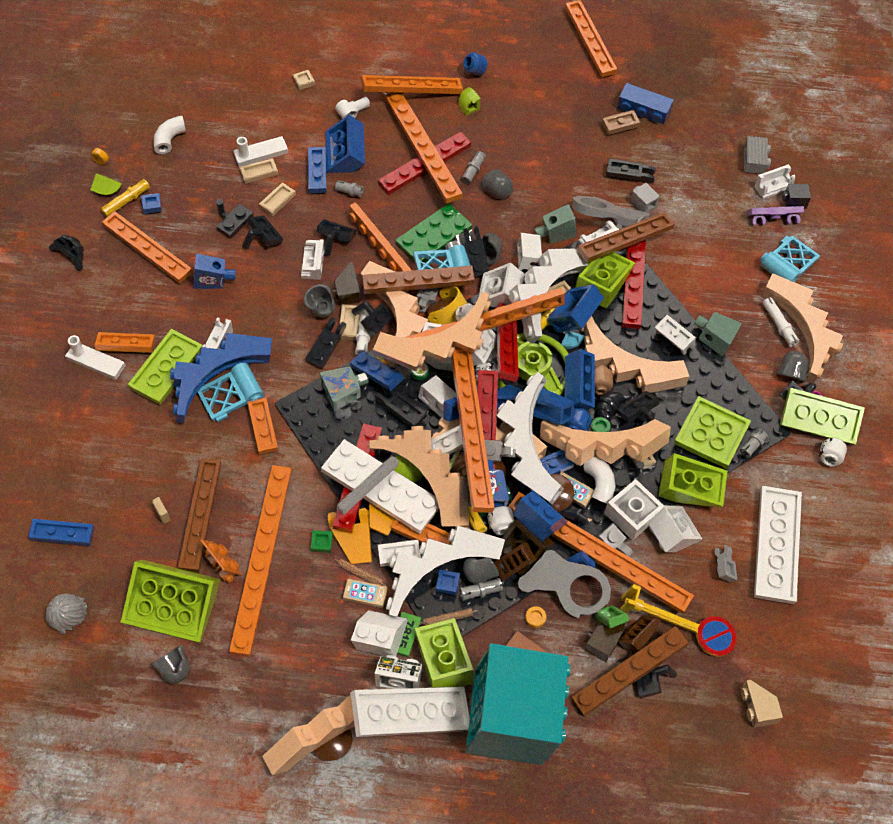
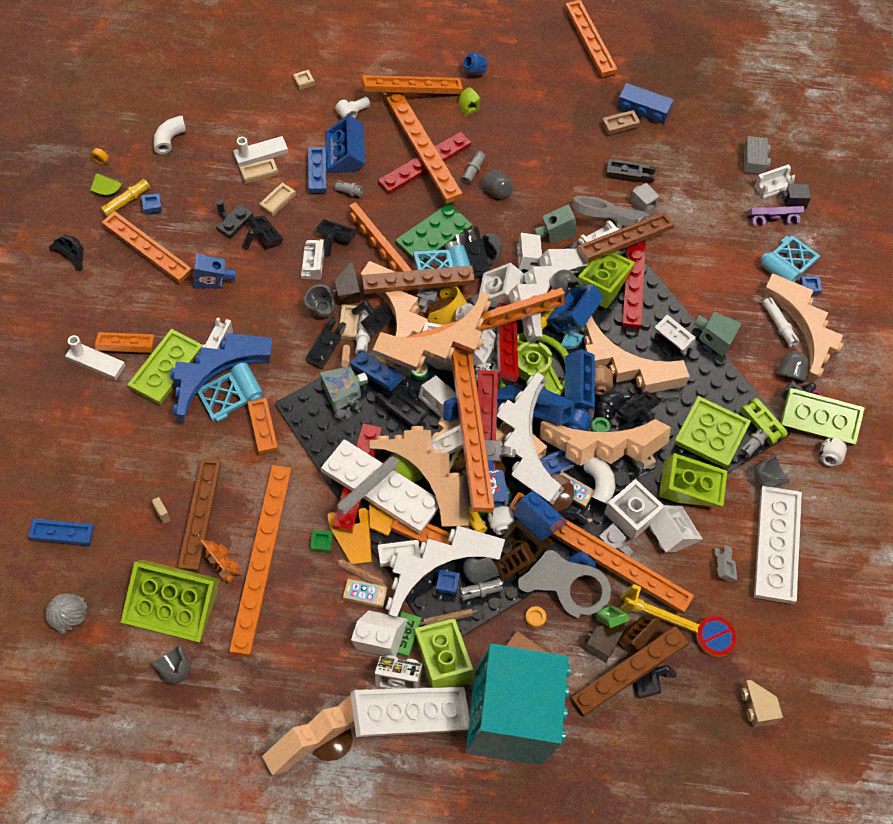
none -> light nougat piece [342,345,350,367]
none -> dark grey hair [551,269,583,292]
none -> lime plate [740,398,787,445]
none -> dark grey hair [754,455,790,487]
none -> plate [800,276,822,295]

